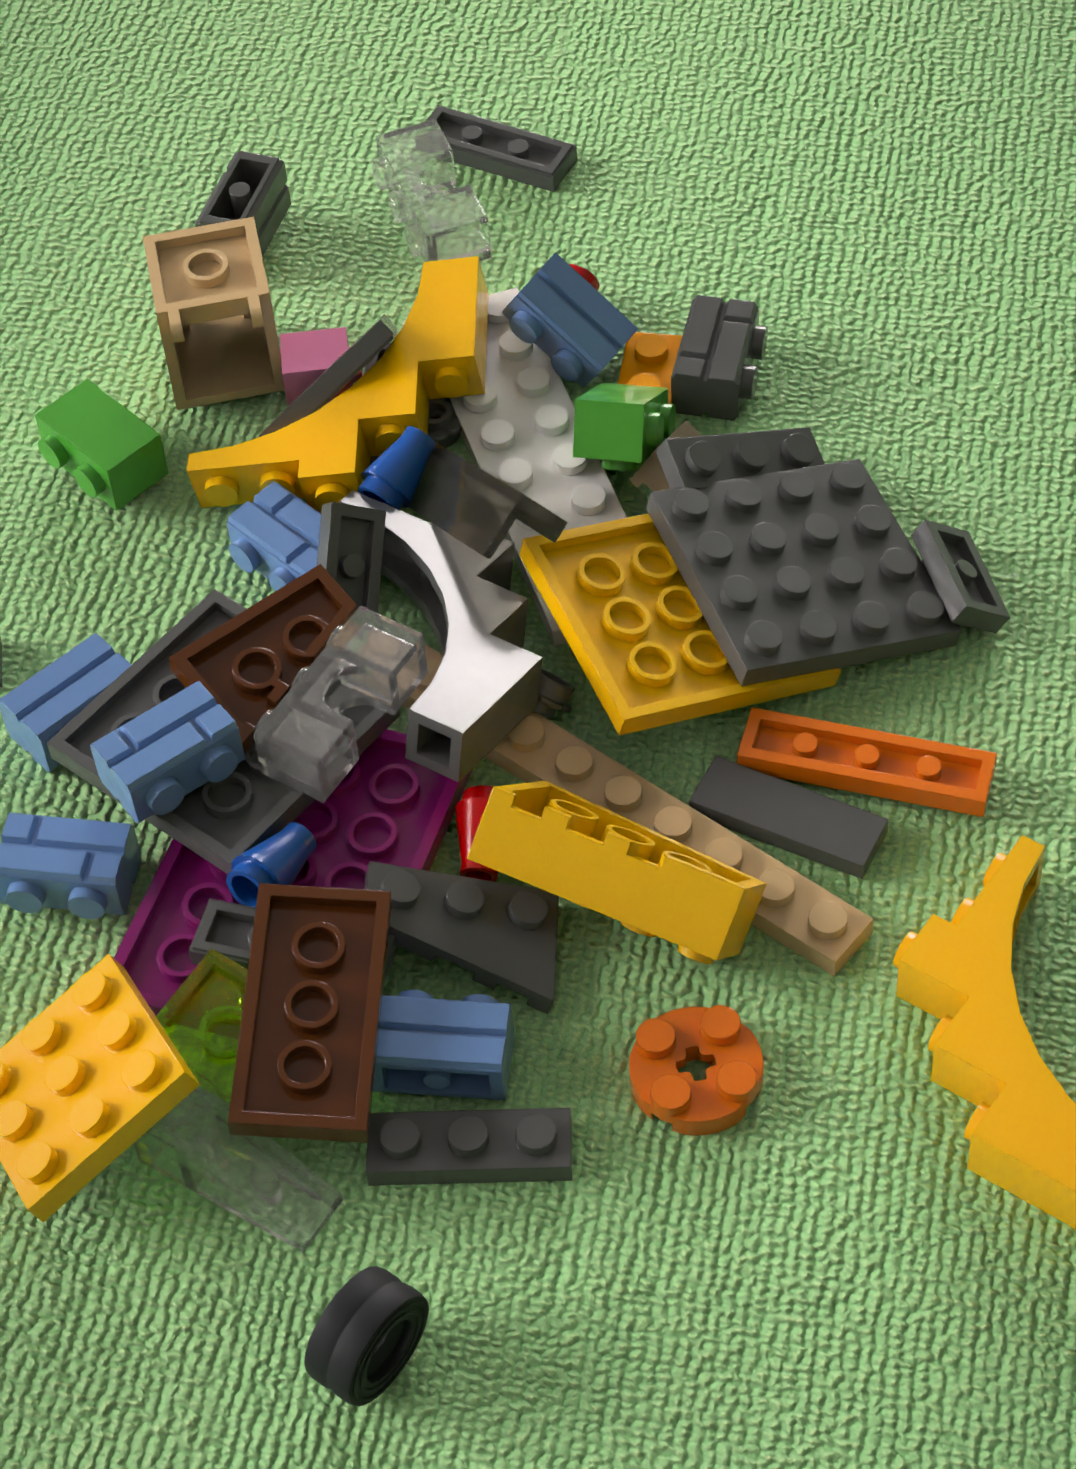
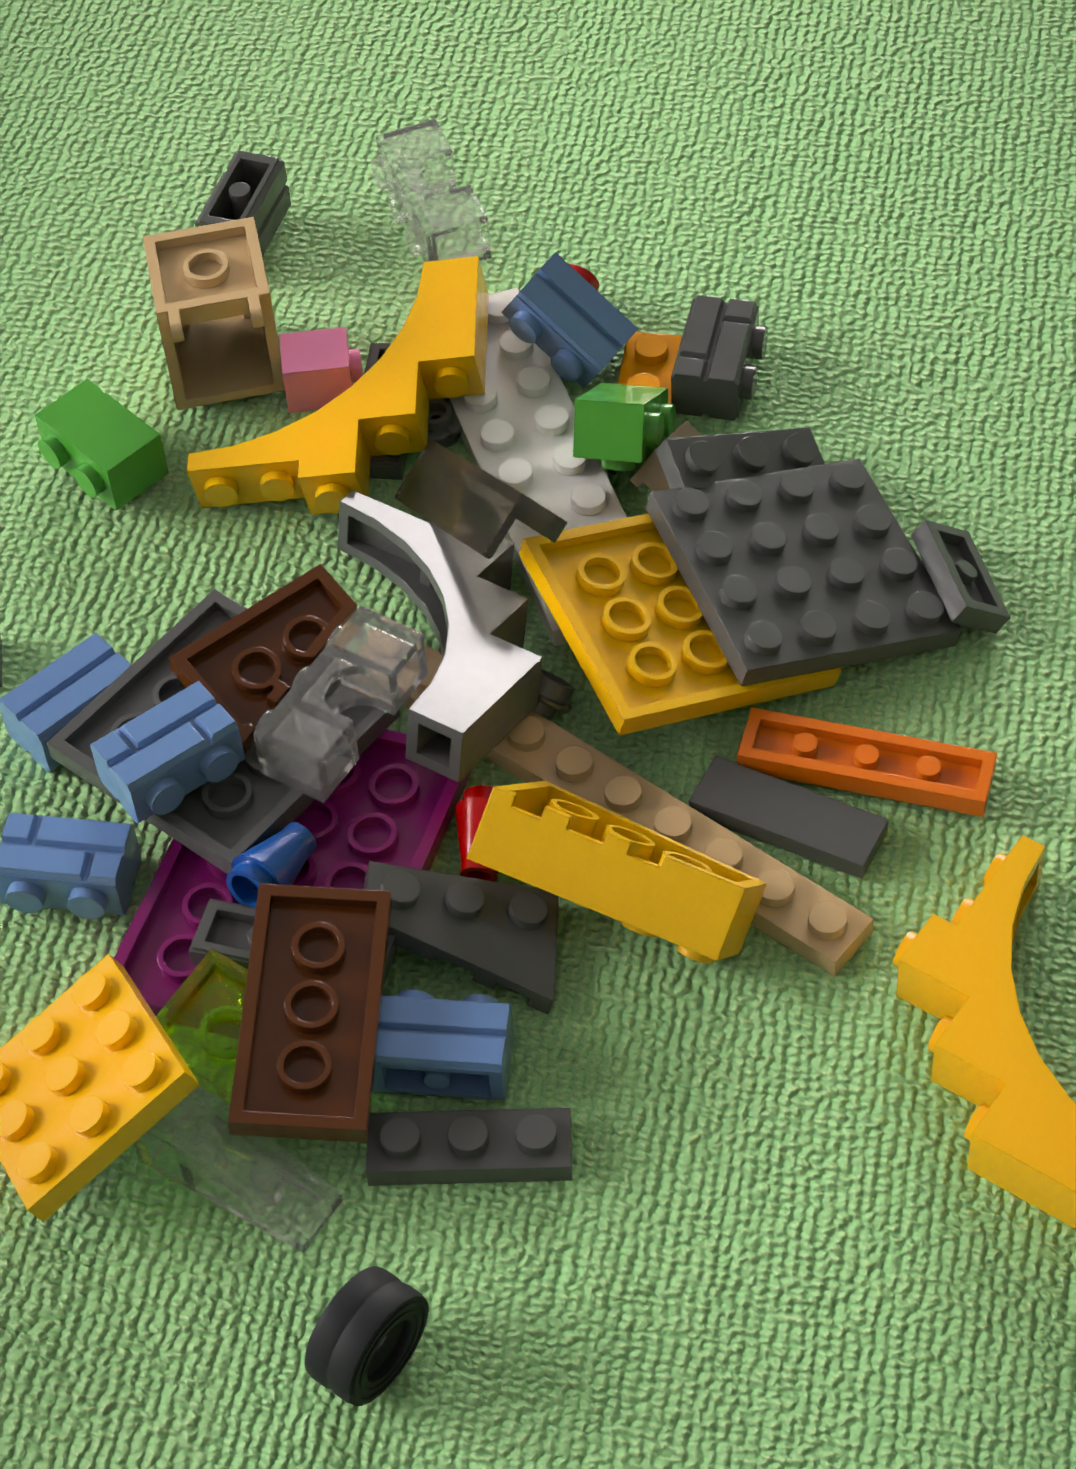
medium blue brick [226,481,321,591] -> none
dark grey tile [257,314,398,438] -> none
dark grey plate [317,502,386,631] -> none
blue cone [358,426,436,510] -> none
dark grey tile [414,105,577,192] -> none
orange plate [629,1005,763,1136] -> none

